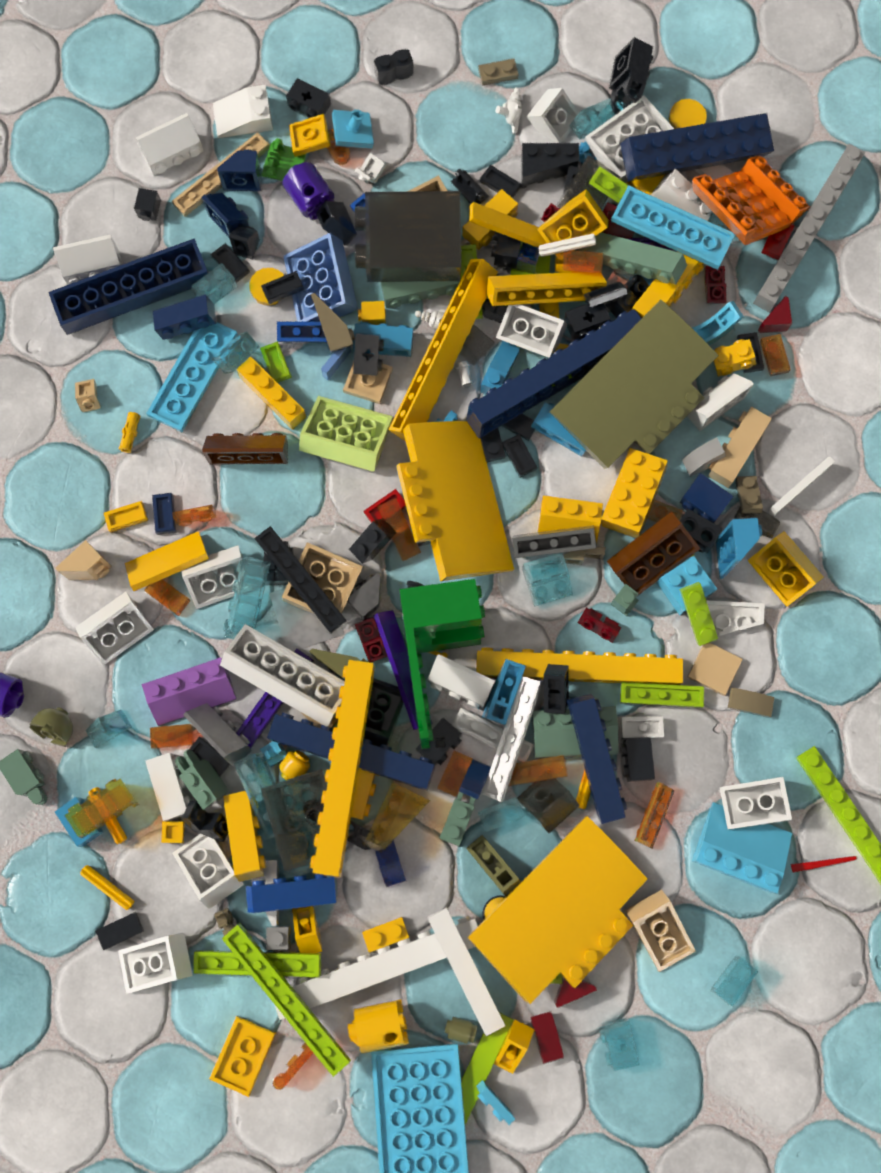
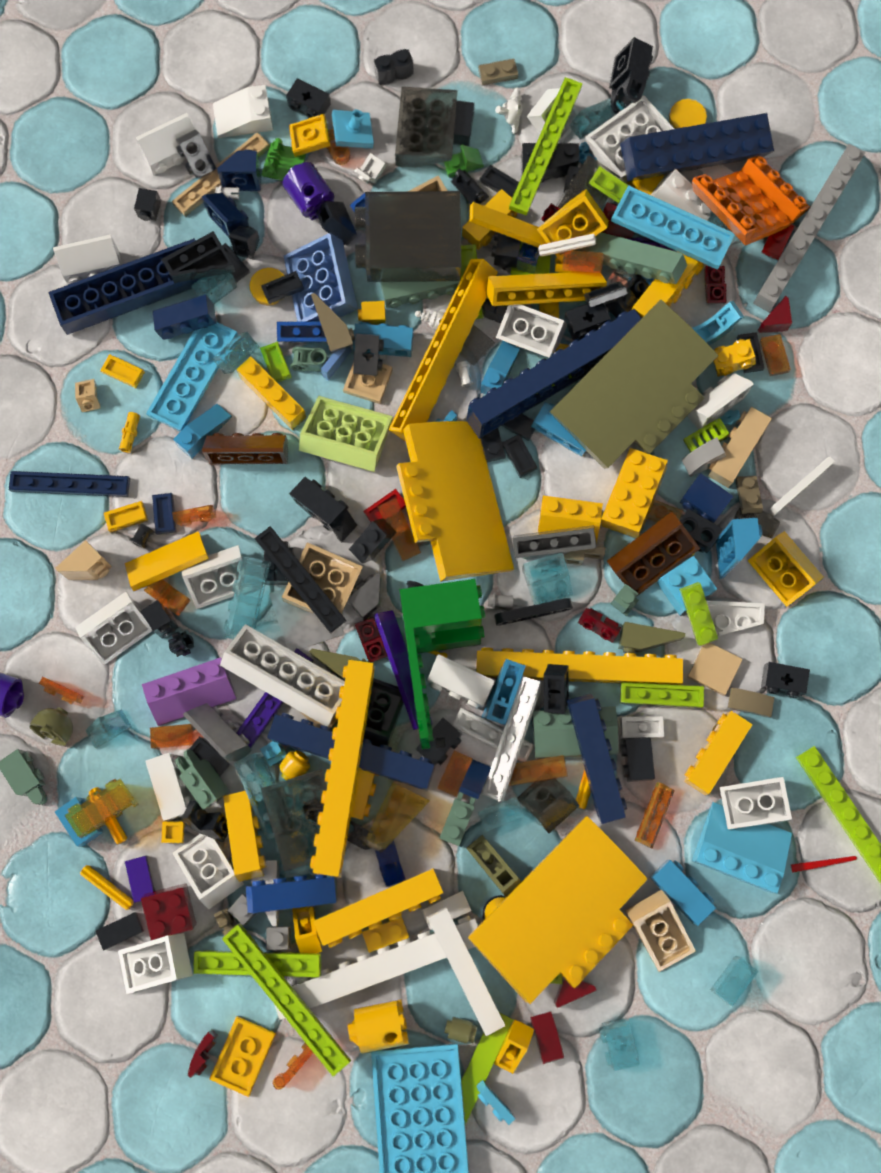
none -> dark blue tile [9,471,130,497]
none -> clear orange plate [39,677,84,704]
none -> yellow tile [100,354,145,388]
none -> dark purple tile [125,856,155,903]
none -> black bush [129,523,155,549]
none -> black brick [140,600,179,638]
none -> dark red brick [141,883,196,940]
none -> black wedge [162,231,235,283]
none -> black gear [168,631,194,657]
none -> dark azure slope [173,404,232,459]
none -> brick [176,129,217,179]
none -> dark red slope [188,1029,218,1078]
none -> white pin [216,185,239,200]
none -> light grey brick [228,894,256,925]
none -> black wedge [289,477,358,543]
none -> sand green piece [291,347,328,372]
none -> yellow brick [313,868,443,948]
none -> clear smoke slope [395,86,458,168]
none -> white slope [421,891,471,930]
none -> bright green slope [443,145,484,178]
none -> black brick [444,100,475,146]
none -> light grey pin [488,593,513,609]
none -> black beam [494,598,573,626]
none -> lime plate [509,77,583,216]
none -> olive slope [618,622,685,653]
none -> dark azure brick [649,860,716,926]
none -> lime slope [683,418,729,452]
none -> yellow brick [684,711,753,795]
none -> medium azure plant [720,410,741,425]
none -> black brick [761,662,810,698]

